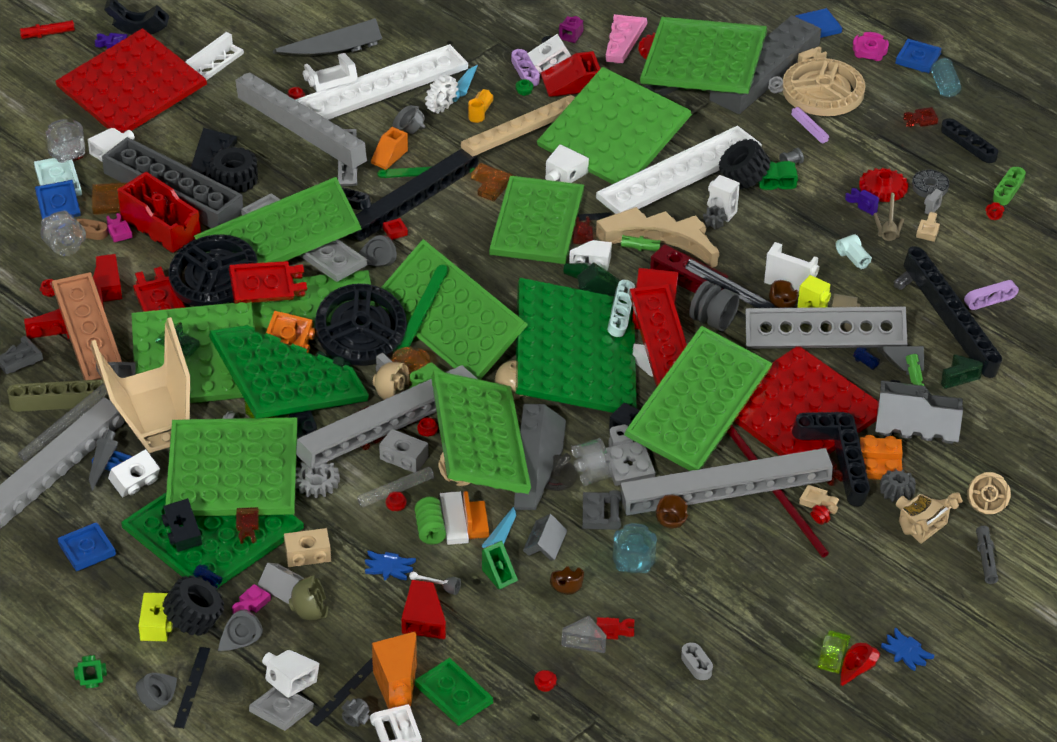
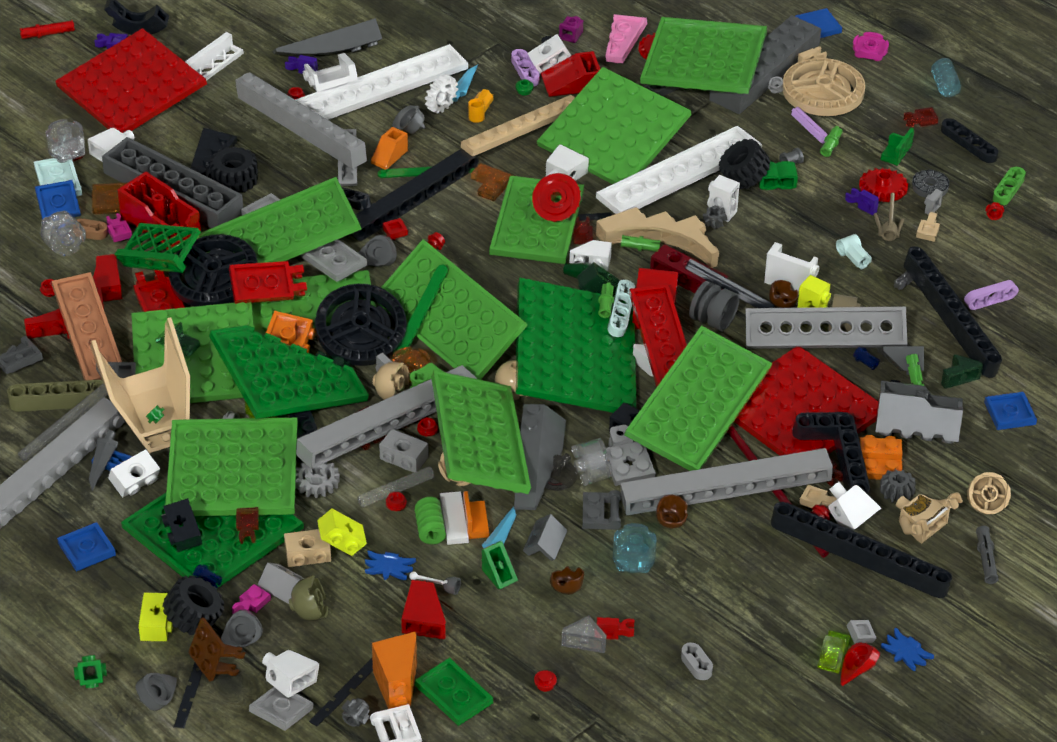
blue plate [895,39,941,73] -> none
none -> green fence [114,223,201,273]
none -> green plate [146,405,165,424]
none -> reddish brown plate [188,618,246,681]
none -> dark purple plate [285,55,318,74]
none -> neon yellow brick [317,508,367,556]
none -> red plate [428,232,445,250]
none -> red gear [532,173,581,222]
none -> bright green axle [598,282,614,318]
none -> black beam [770,502,952,598]
none -> bright green axle [820,126,843,157]
none -> white torso [828,482,881,530]
none -> light grey plate [846,620,876,644]
none -> green panel [881,128,914,166]
none -> blue tile [984,392,1037,430]

